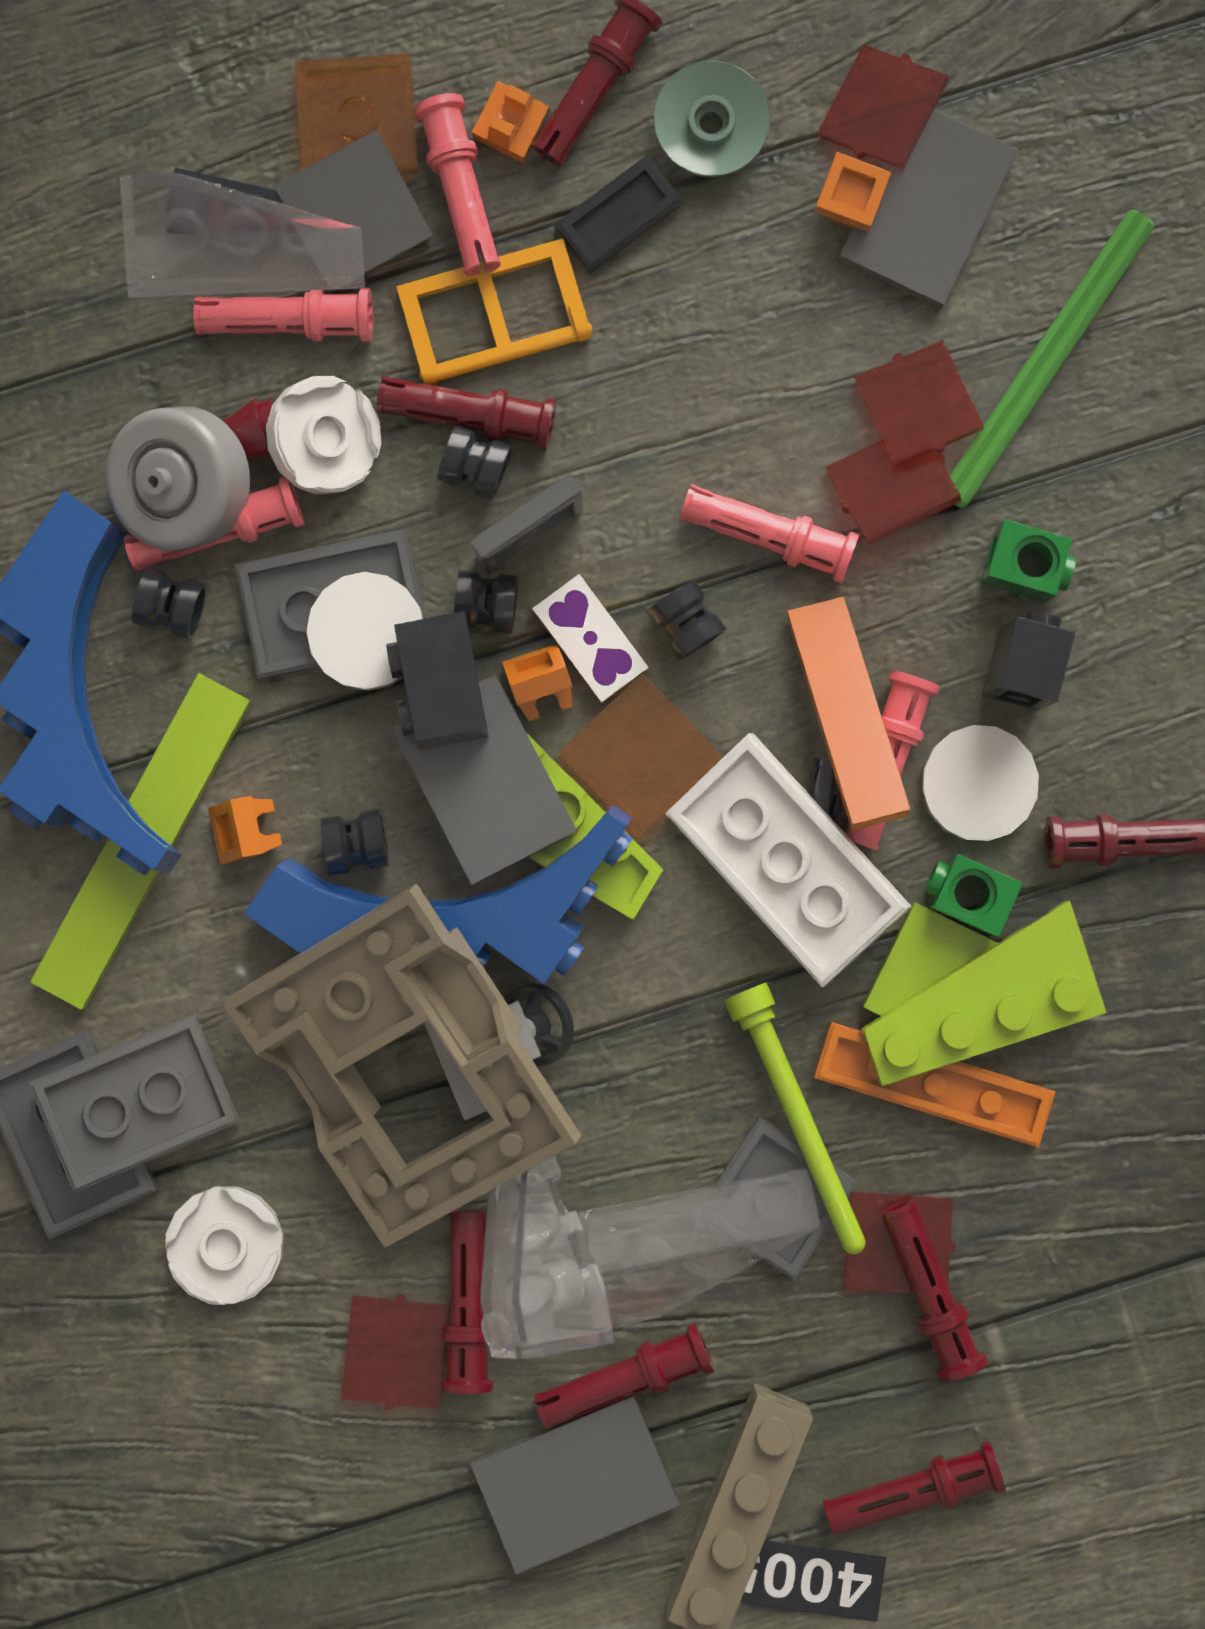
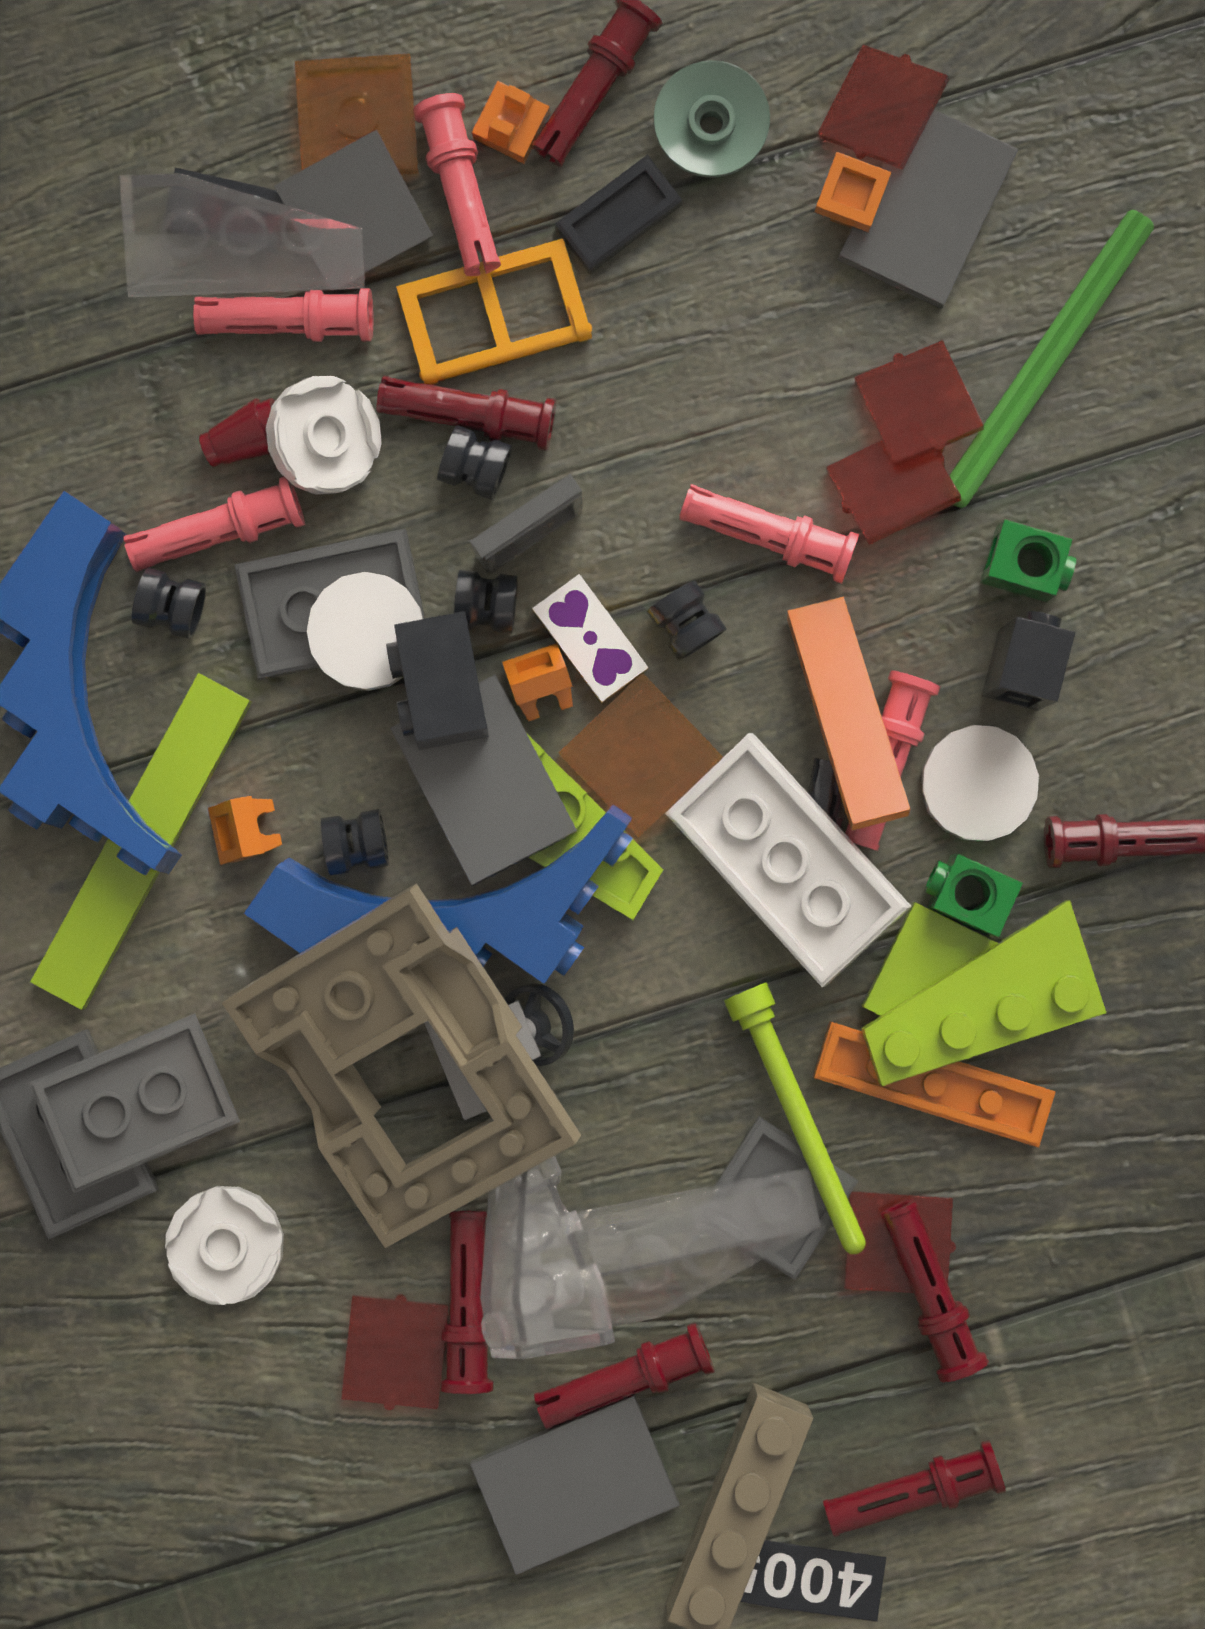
light grey wheel [105,406,250,551] -> none

